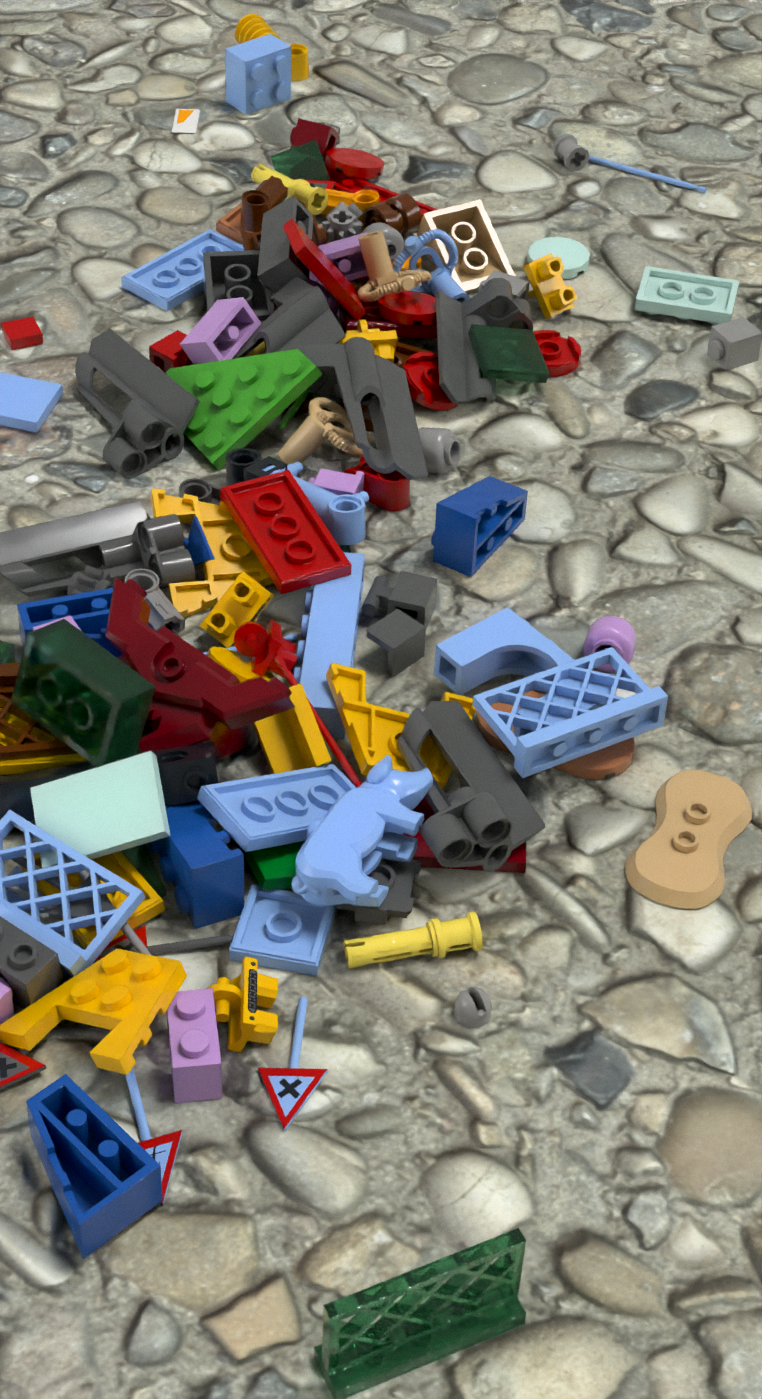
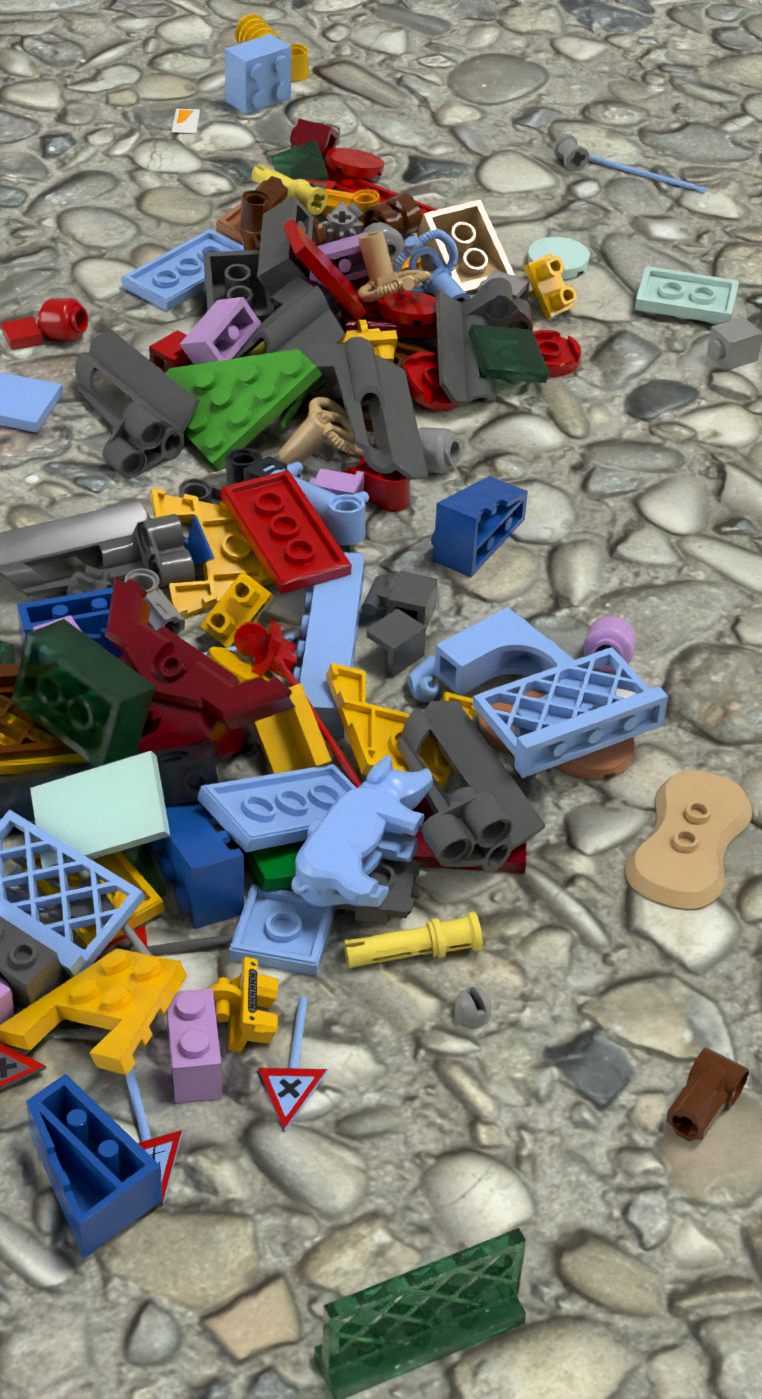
none -> red head [37,298,89,341]
none -> light blue arm [406,655,439,703]
none -> reddish brown piece [666,1047,749,1141]

